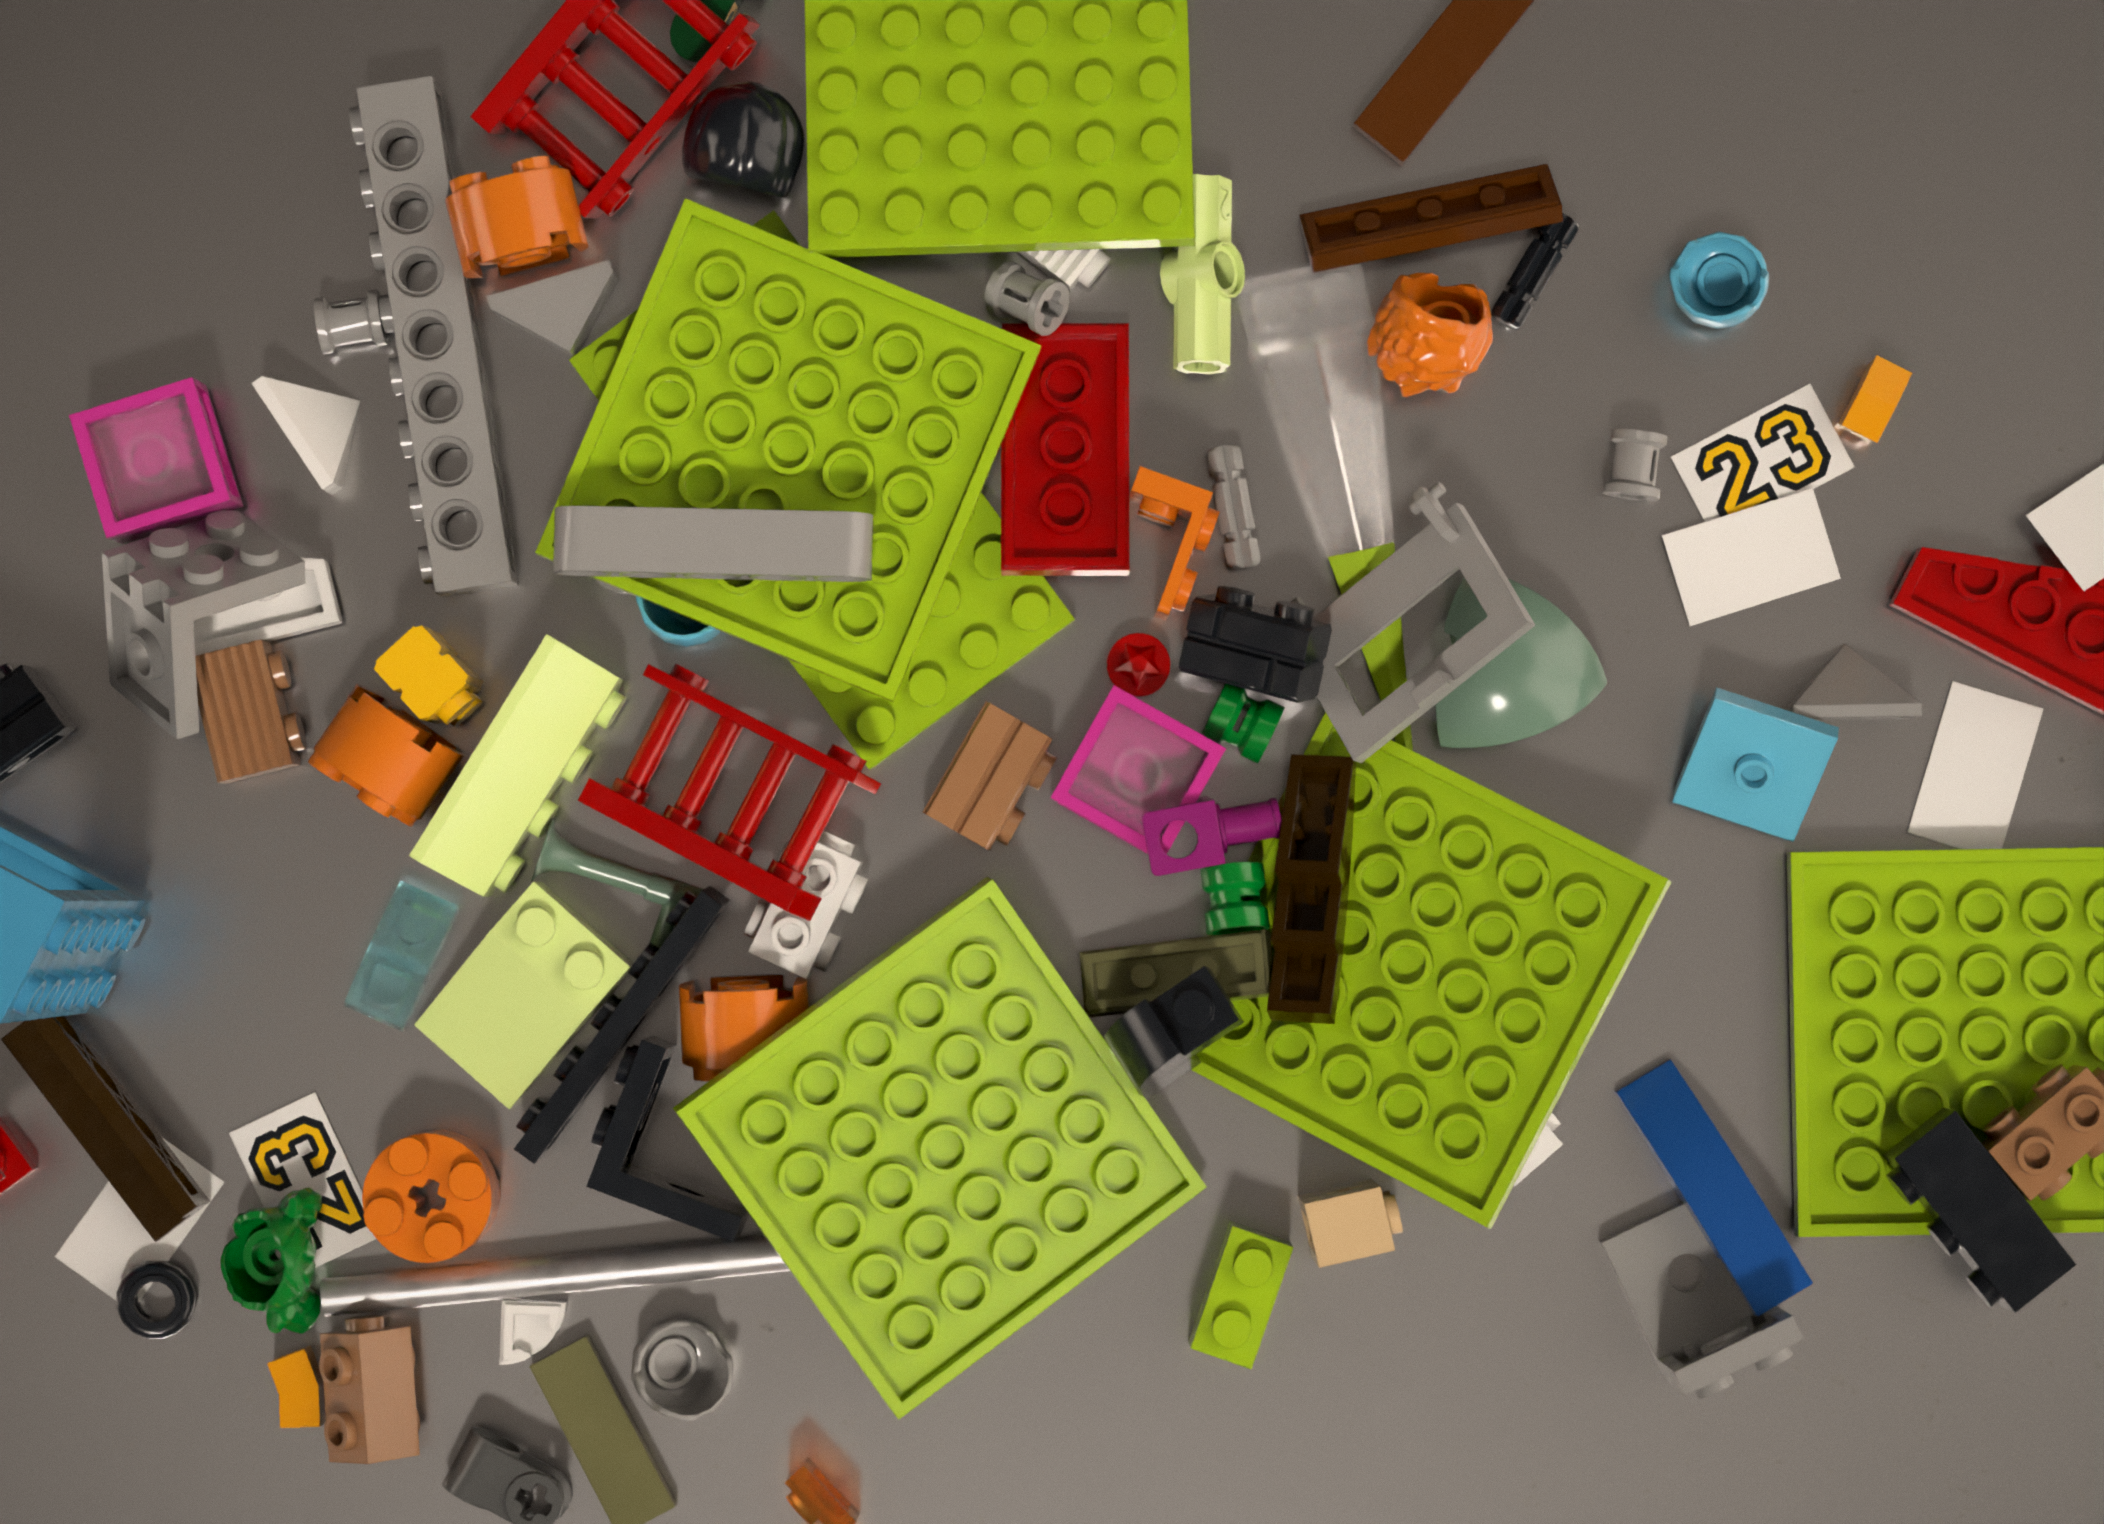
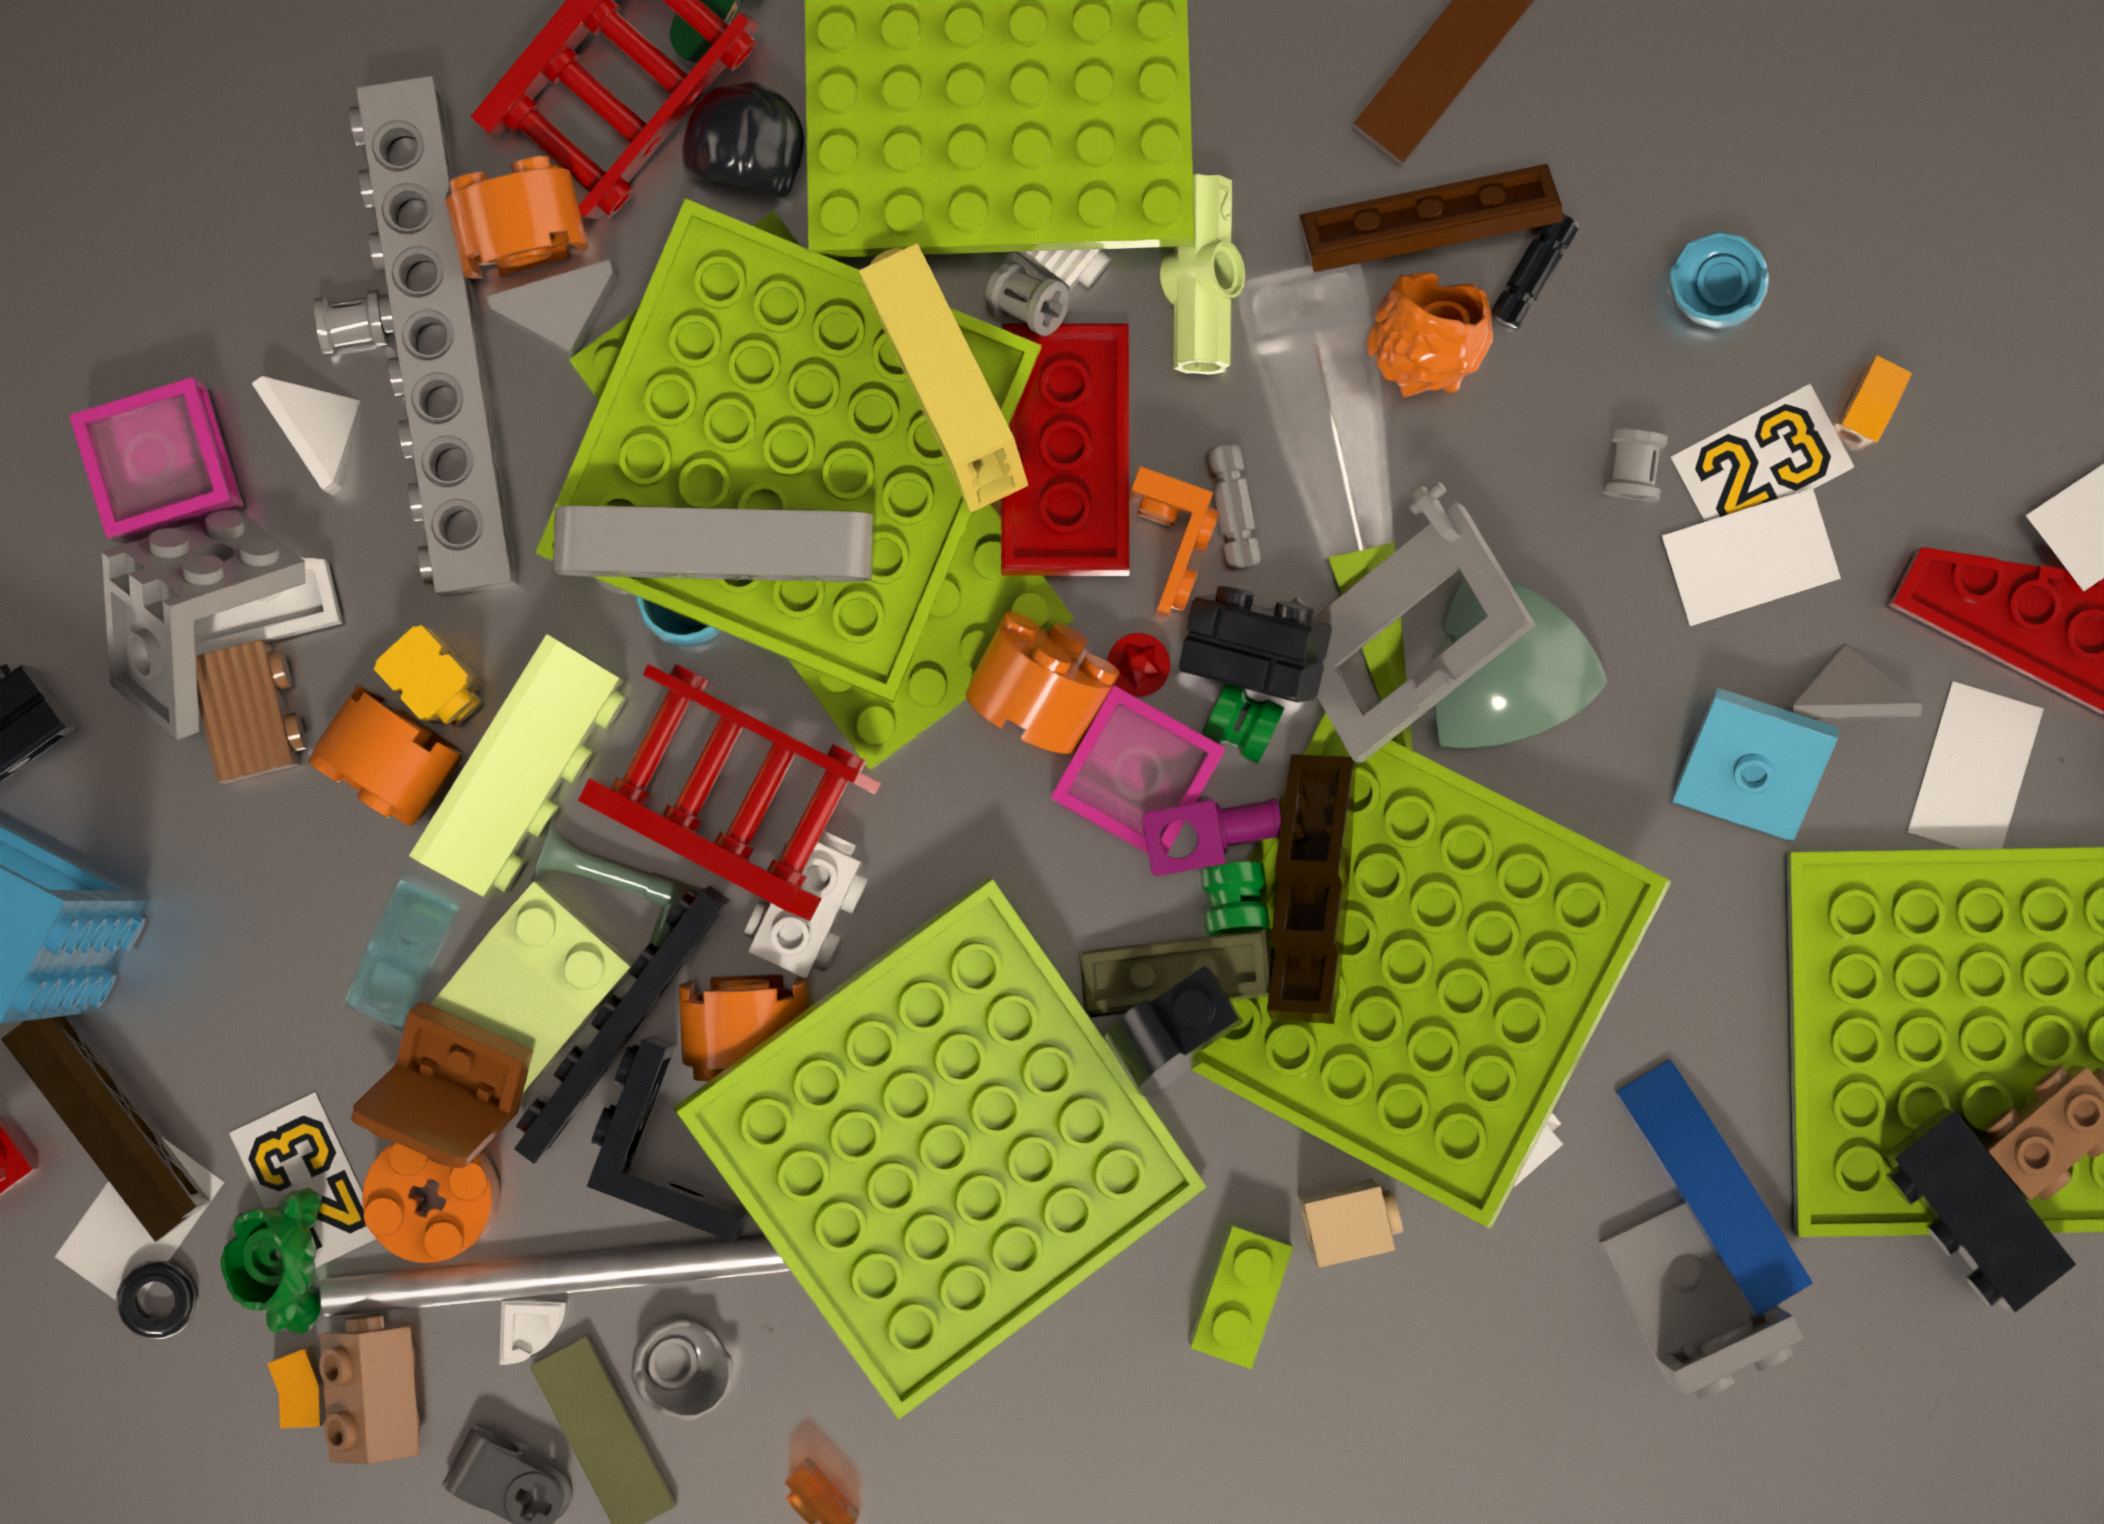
medium nougat brick [922,701,1058,851] -> none
none -> dark orange bracket [351,1001,533,1168]
none -> light yellow slope [858,243,1028,513]
none -> orange brick [966,611,1119,754]

